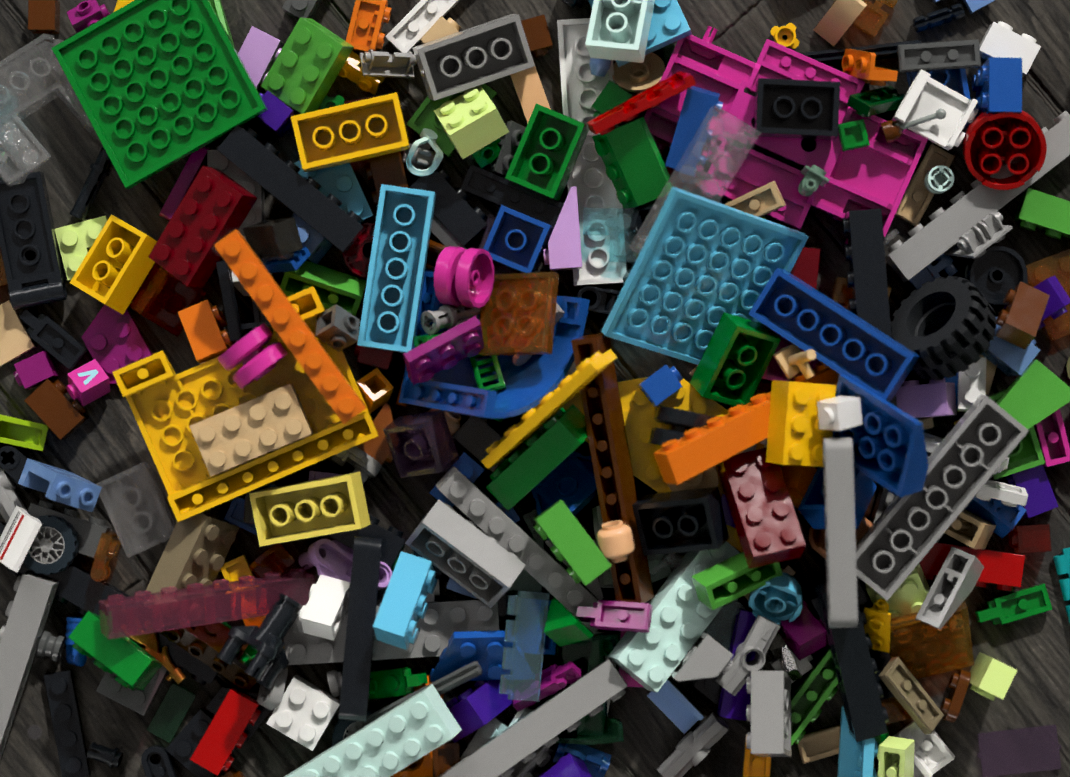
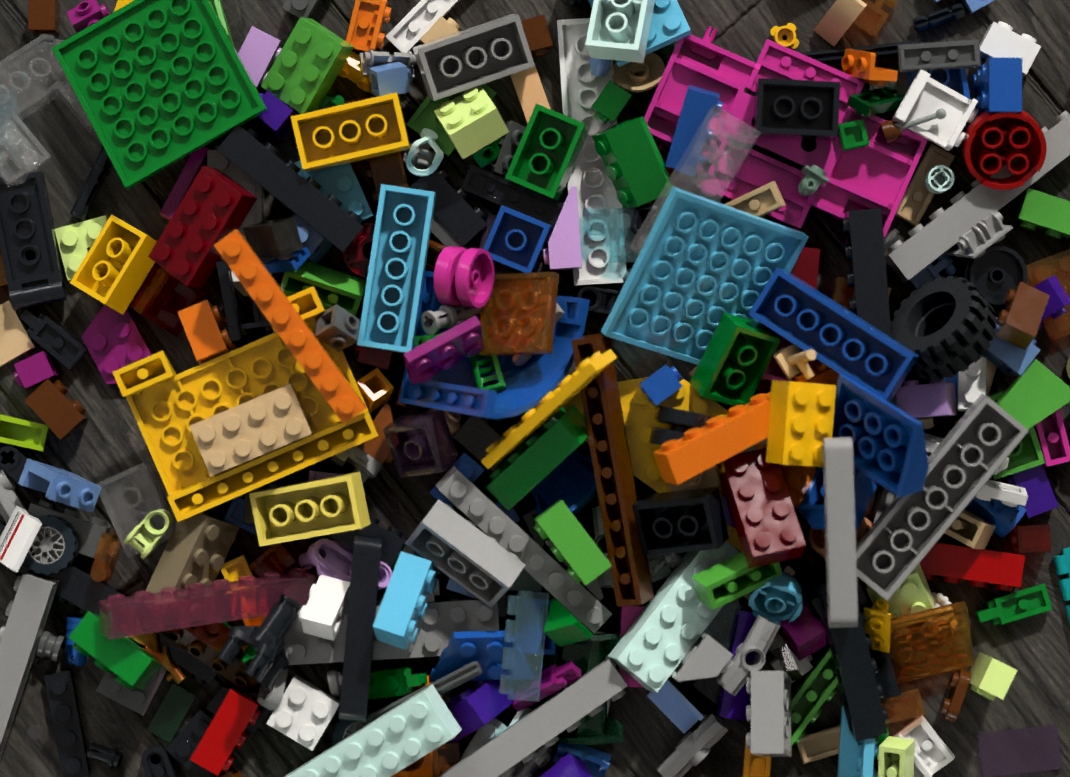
dark pink brick [66,359,110,406] -> none
dark pink wheel [218,323,288,389] -> none
magenta hinge [576,600,653,633] -> none
red wing [586,71,696,135] -> none
light nougat head [596,520,635,563] -> none
white brick [817,396,863,431] -> none
dark tan tile [879,657,944,734] -> none
light grey slope [916,547,984,630] -> none
none -> yellowish green piece [123,509,173,560]
none -> medium blue brick [368,61,412,97]

